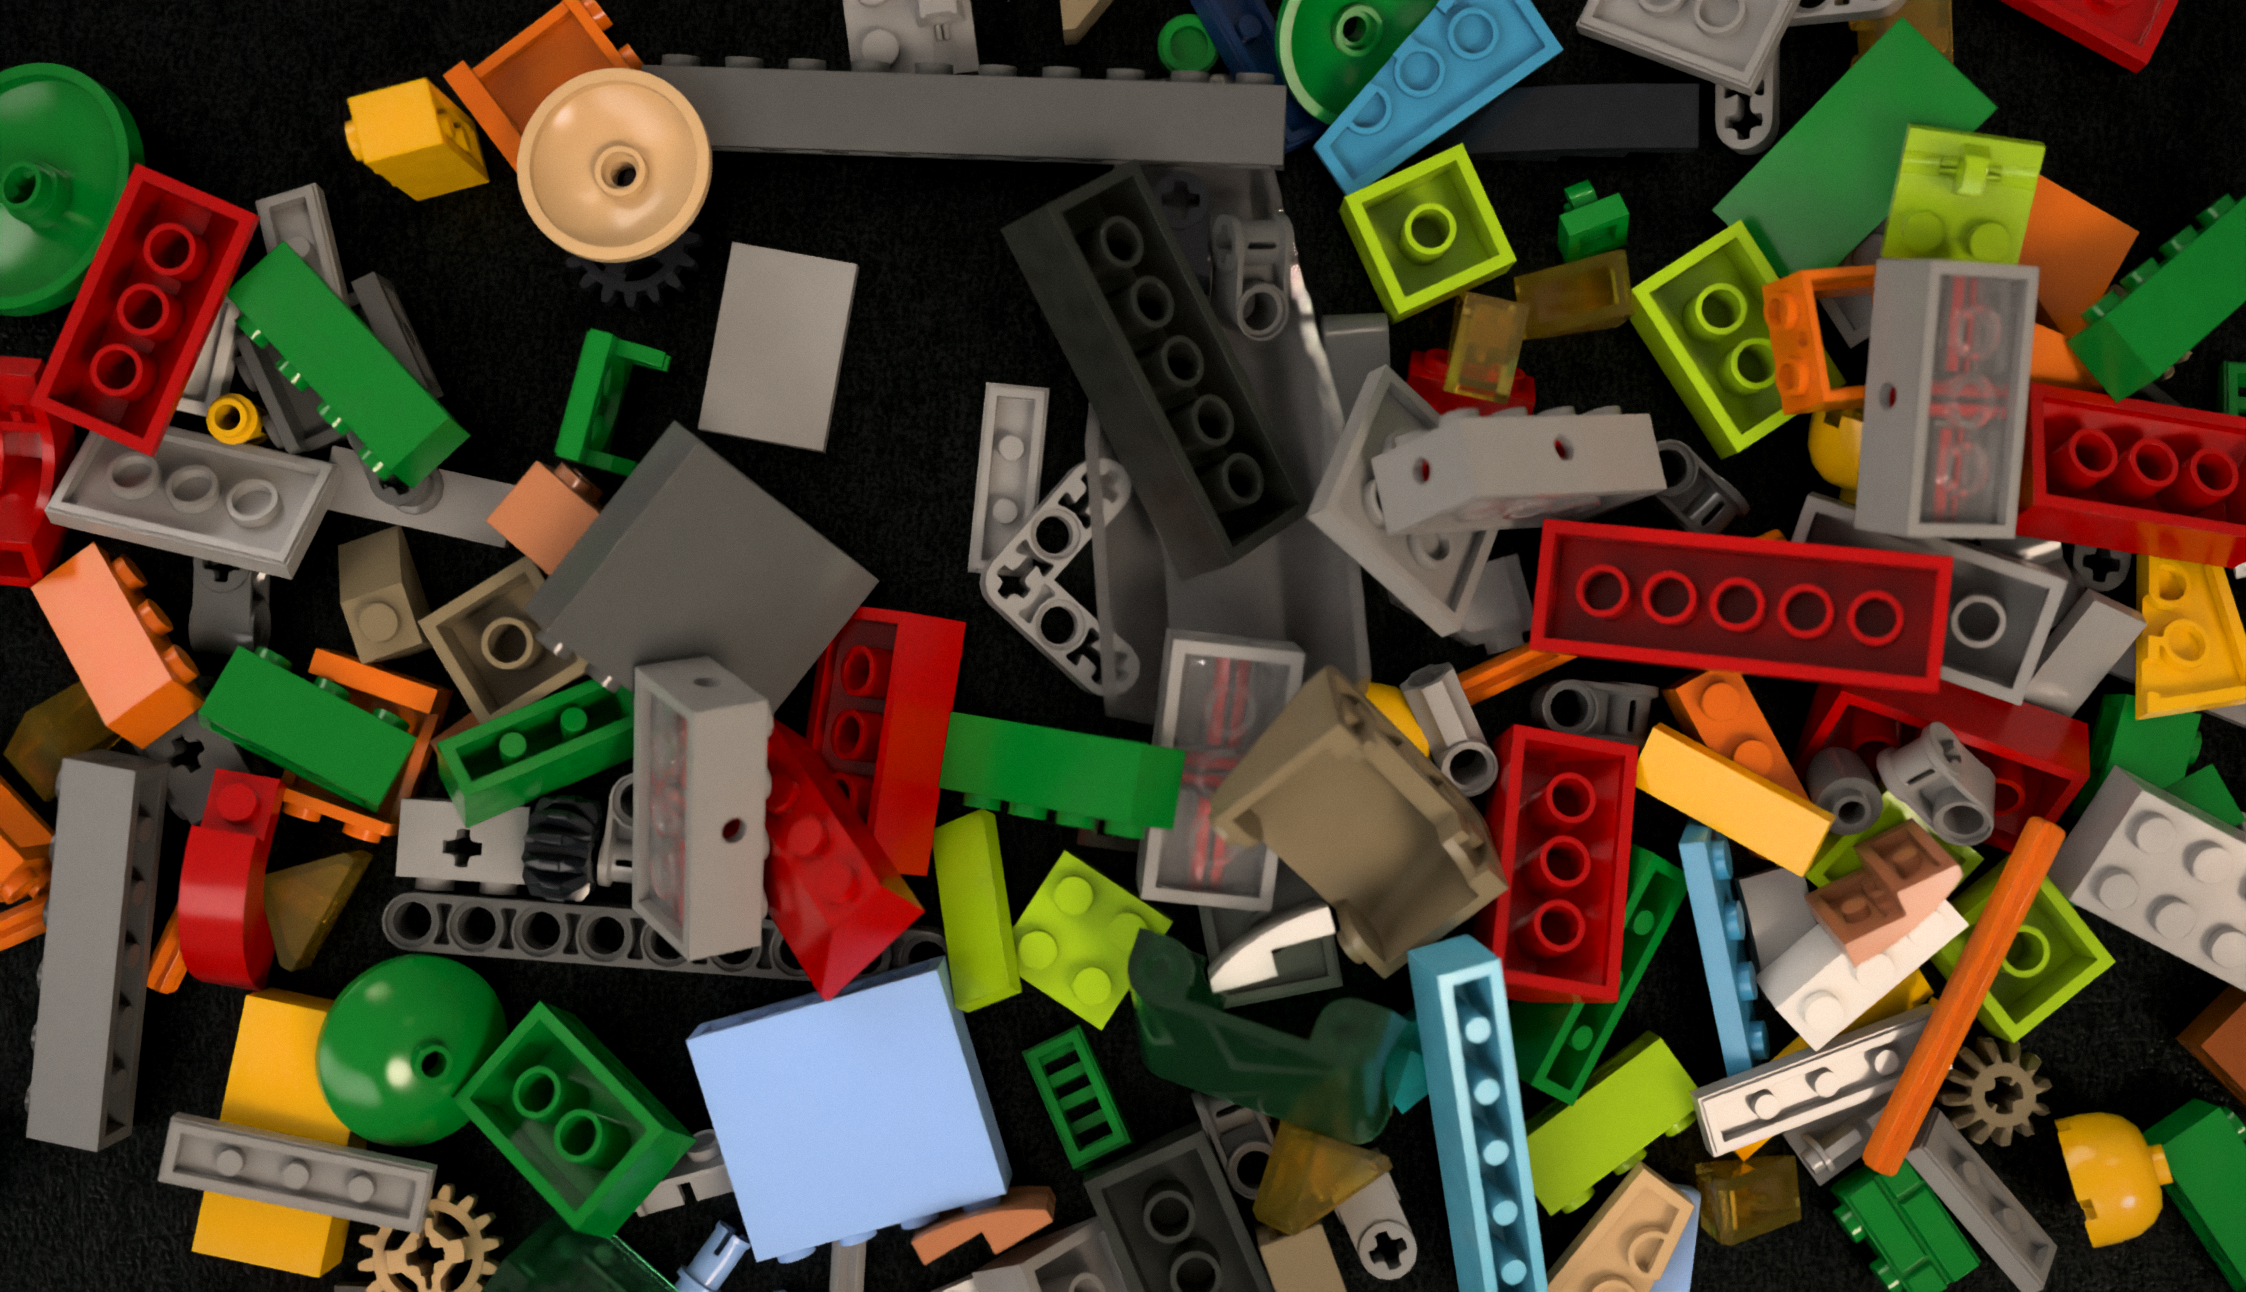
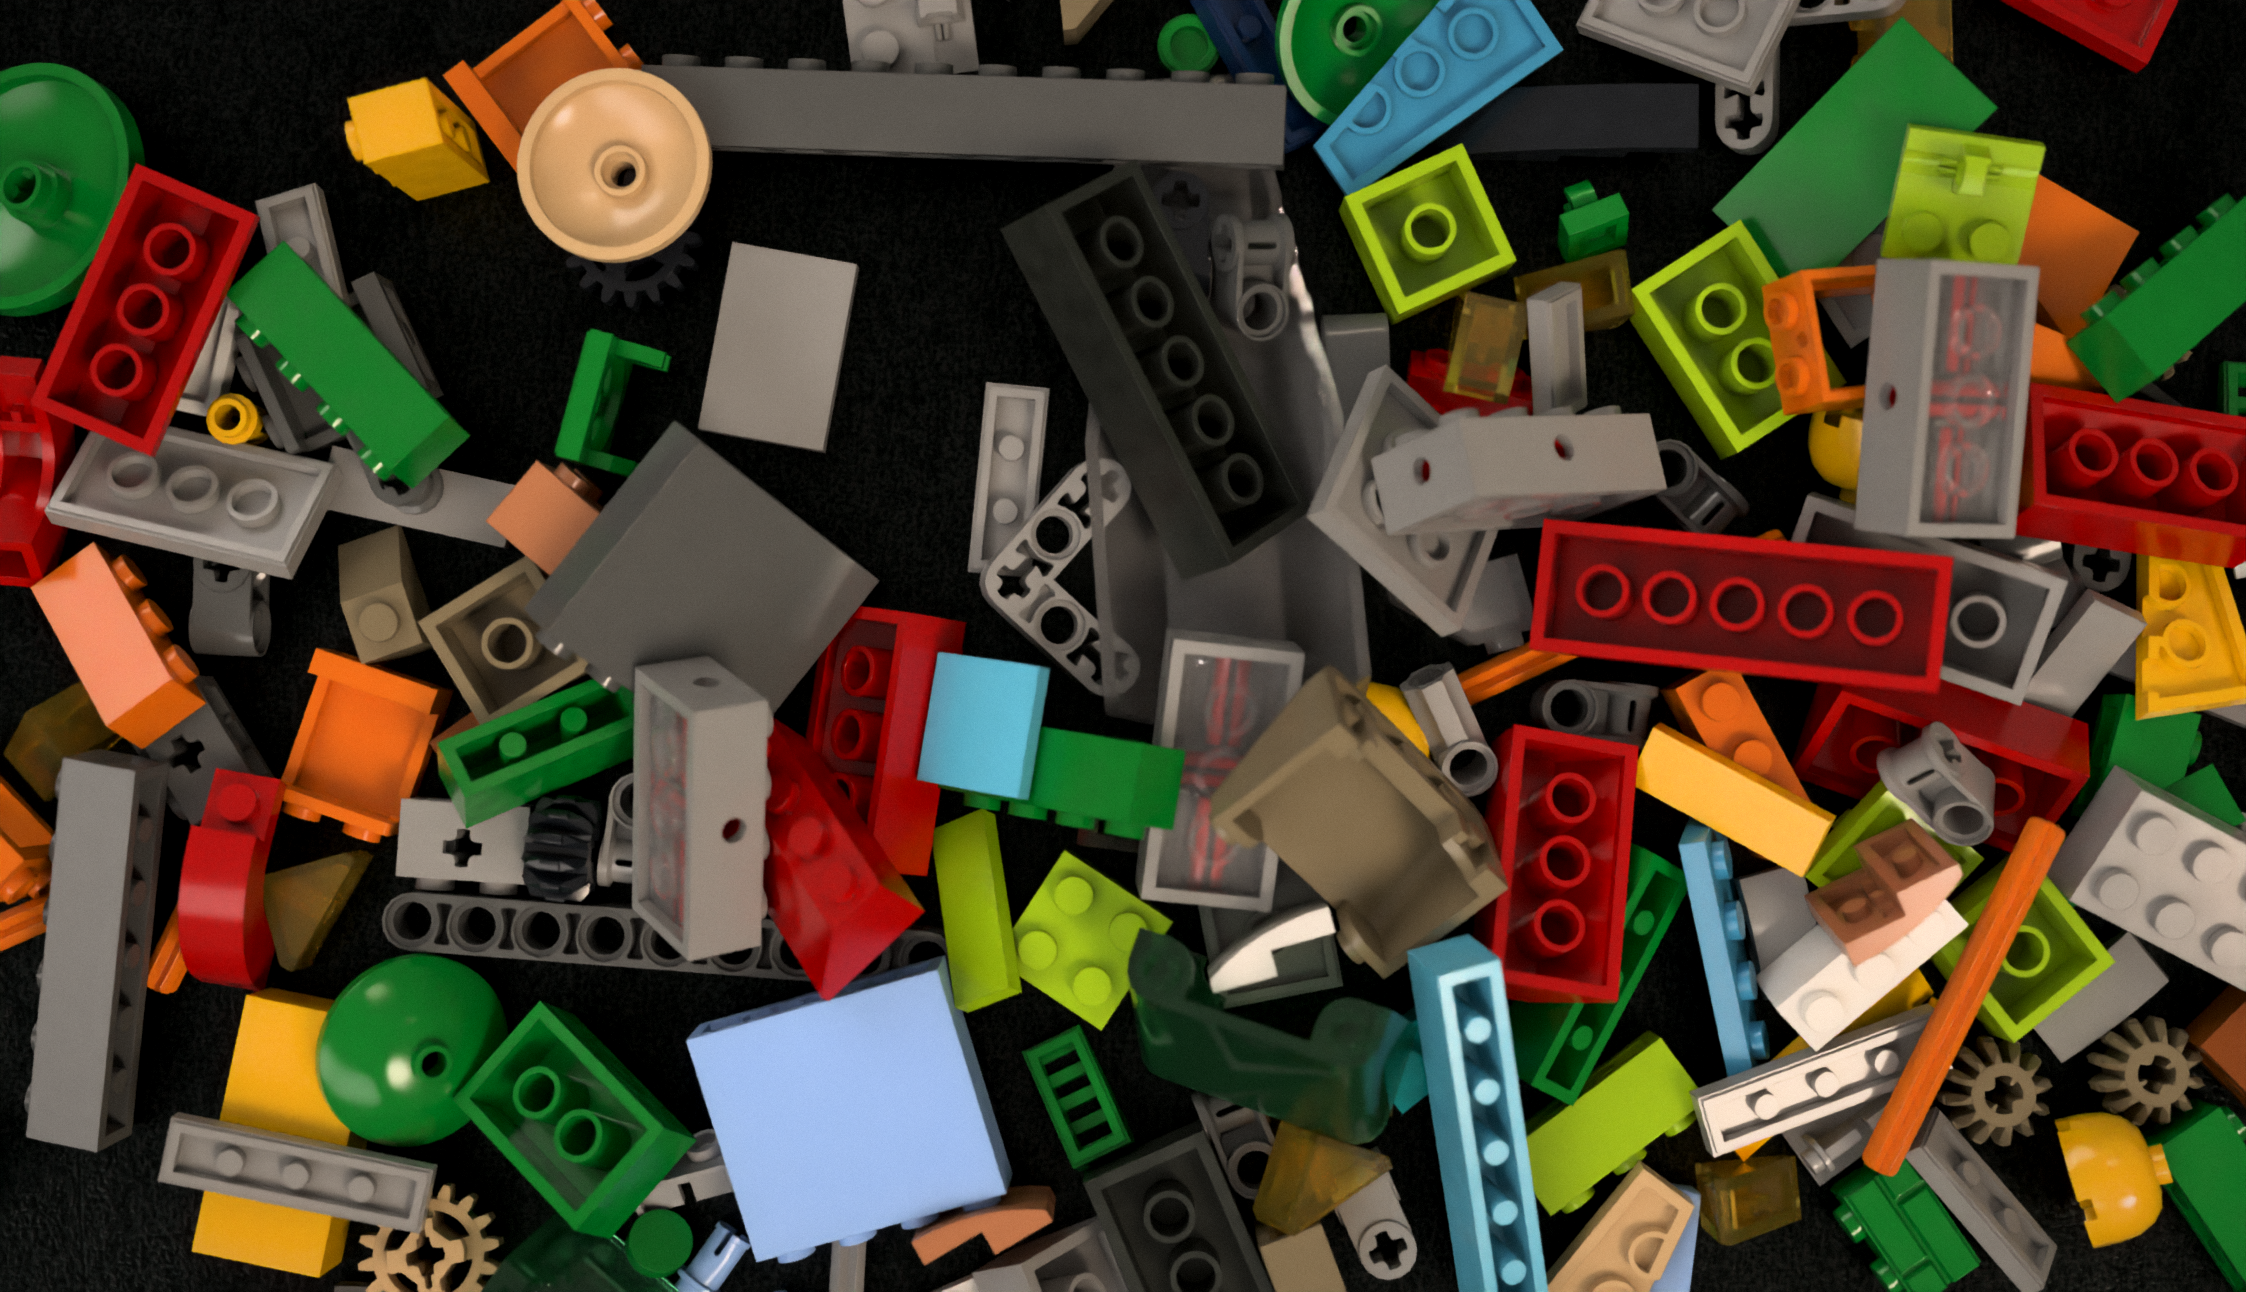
green brick [198,645,417,816] -> none
dark grey brick [1804,747,1883,835] -> none
none -> green tile [625,1209,693,1278]
none -> medium azure slope [917,652,1050,800]
none -> light grey tile [1527,281,1587,416]
none -> light grey slope [2034,929,2169,1063]
none -> dark tan gear [2086,1016,2205,1126]

